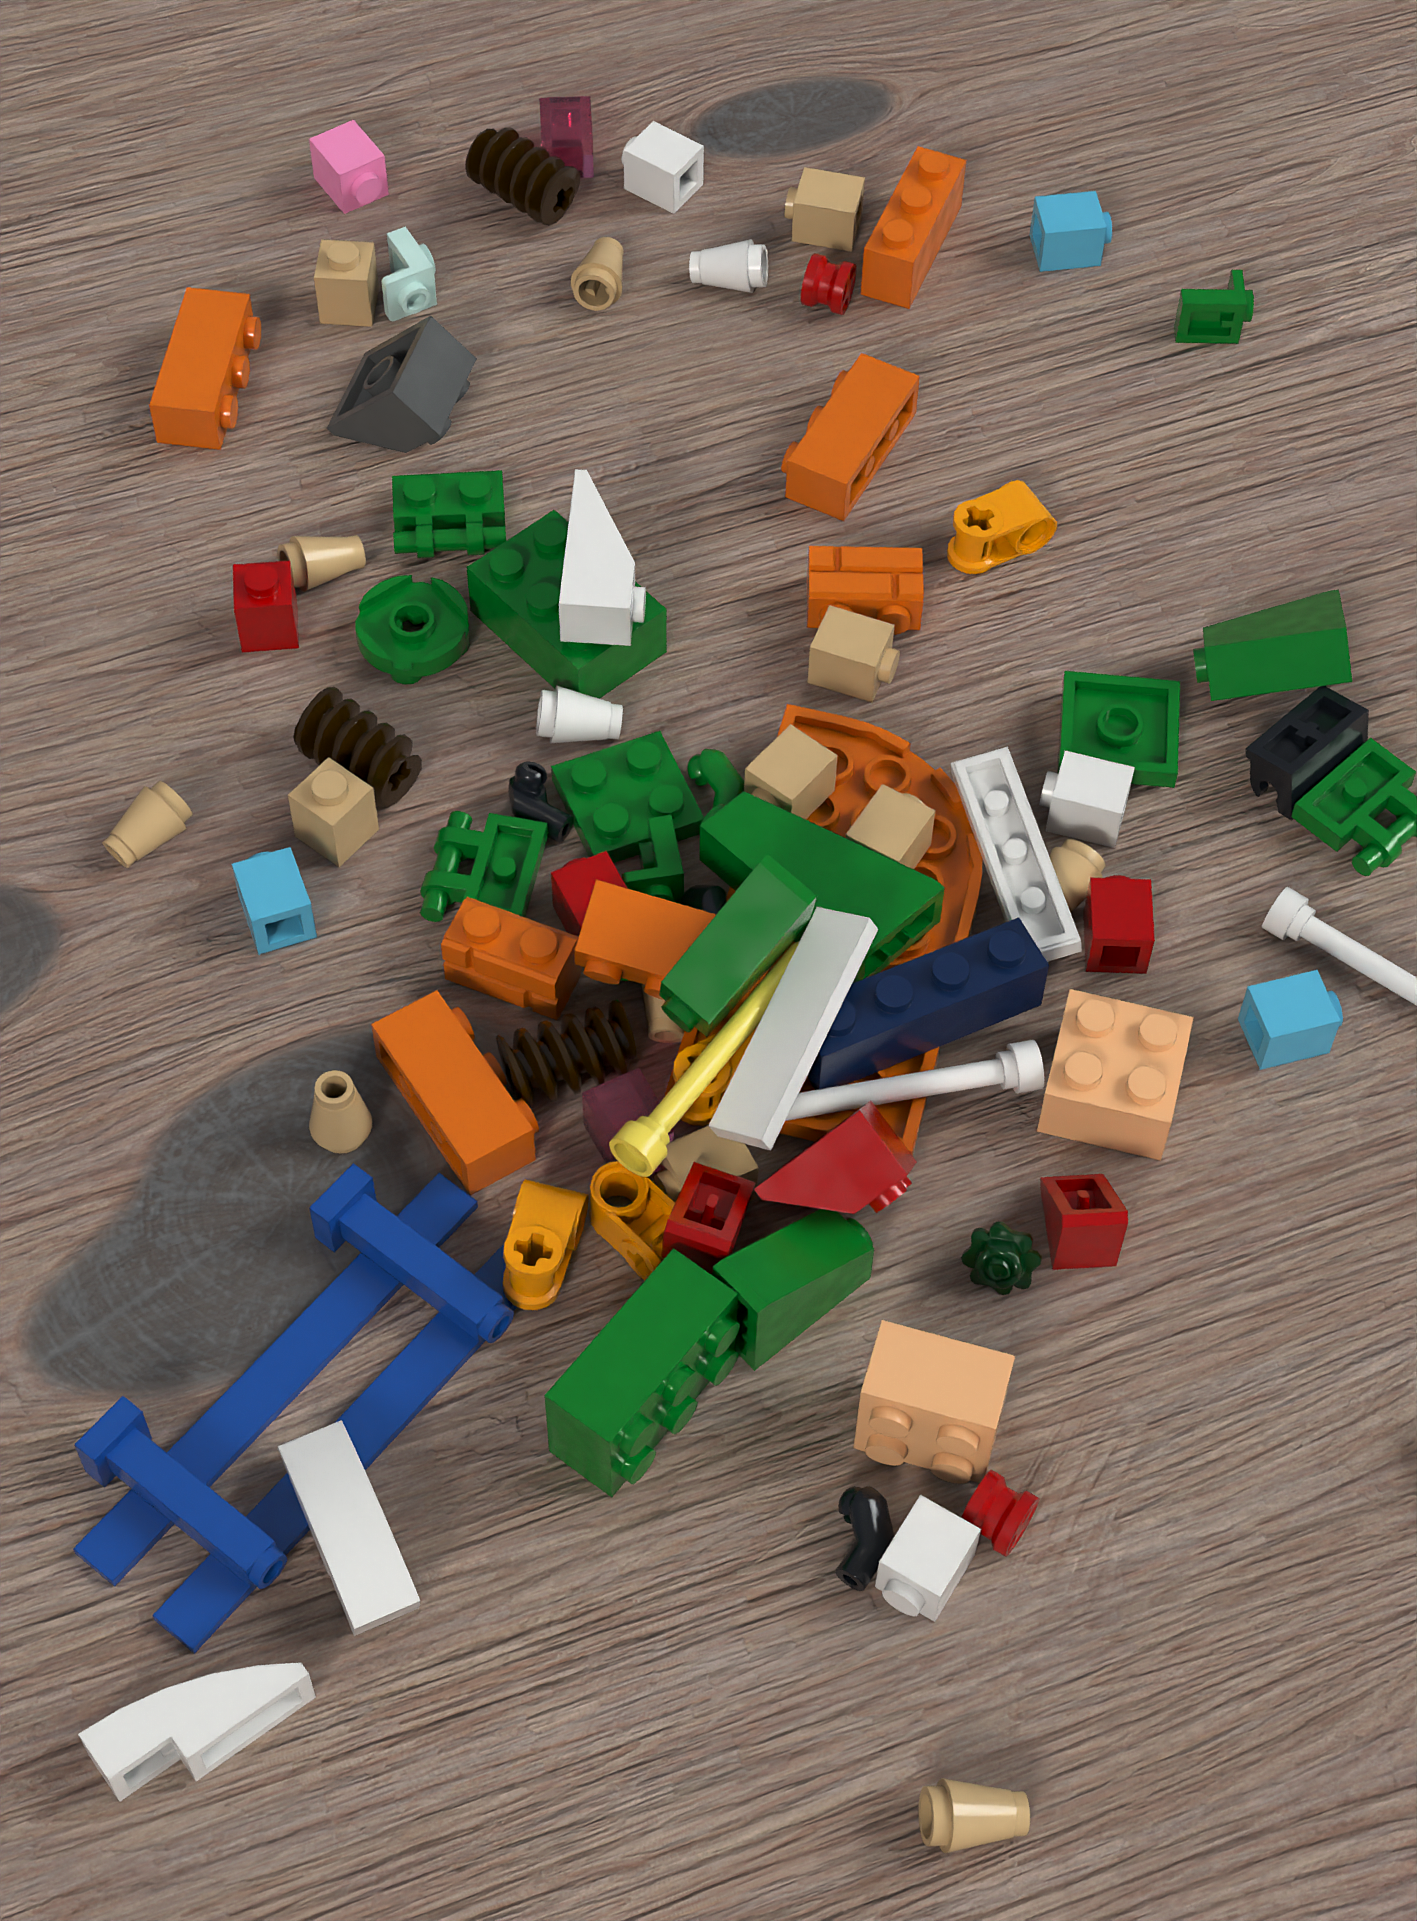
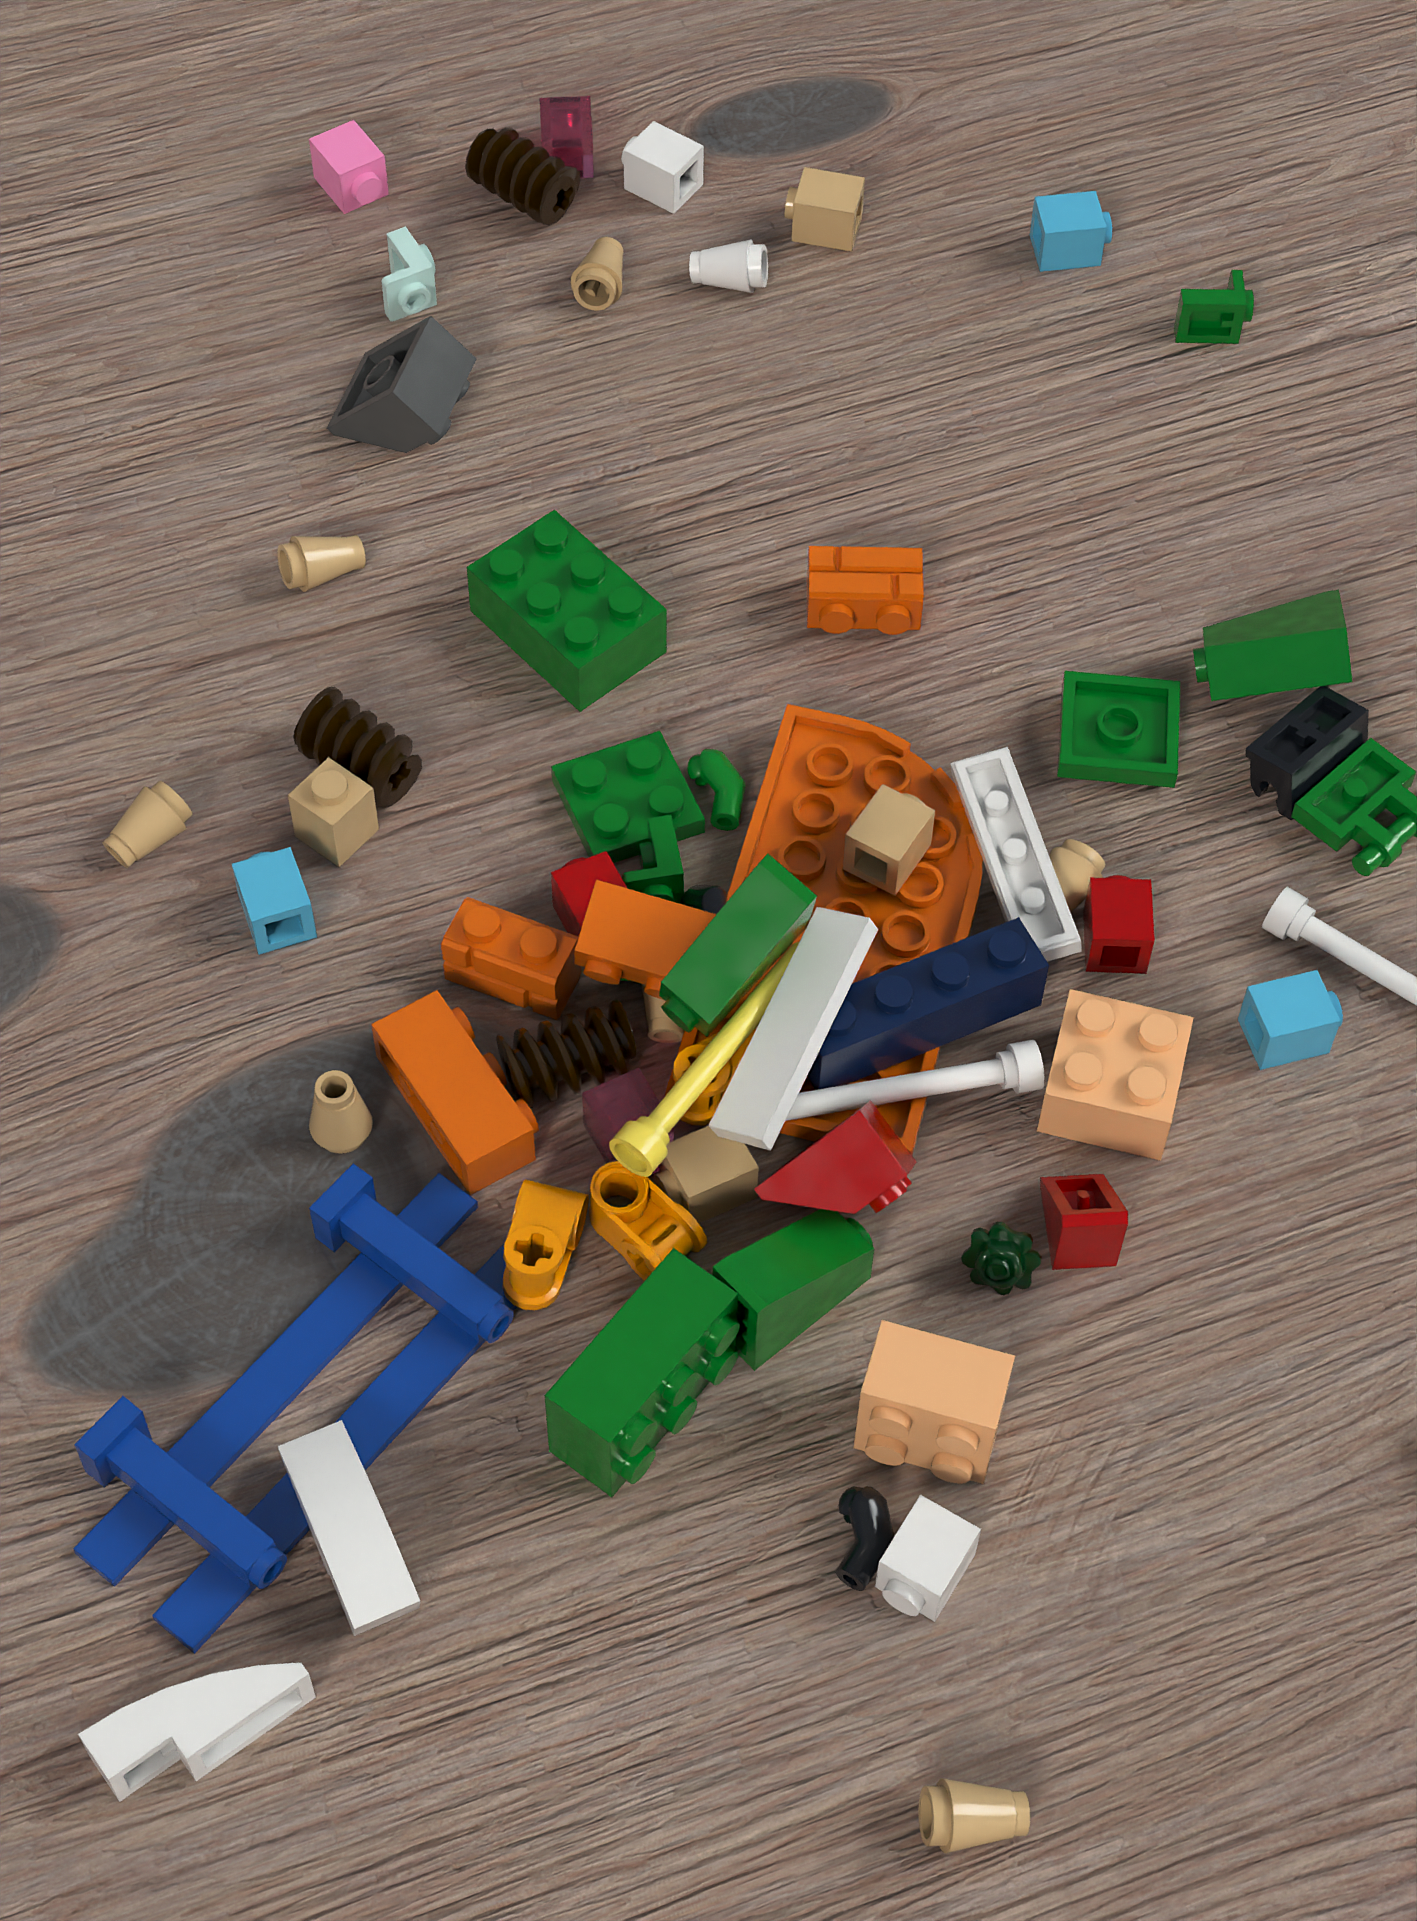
orange brick [149,287,261,450] -> none
red brick [233,560,299,653] -> none
tan brick [314,239,379,327] -> none
green plate [355,575,470,685] -> none
green plate [392,470,506,558] -> none
green plate [420,811,548,922] -> none
black arm [508,761,574,843] -> none
white cone [536,686,623,744] -> none
white slope [559,469,646,646] -> none
red slope [661,1162,756,1274] -> none
green slope [699,791,945,984] -> none
tan brick [744,724,838,820] -> none
orange brick [781,353,920,521] -> none
red wheel [800,253,857,315] -> none
tan brick [808,605,900,703] -> none
orange brick [860,146,966,309] -> none
light orange piece [947,480,1057,574] -> none
red wheel [961,1470,1040,1557] -> none
white brick [1039,751,1135,848] -> none

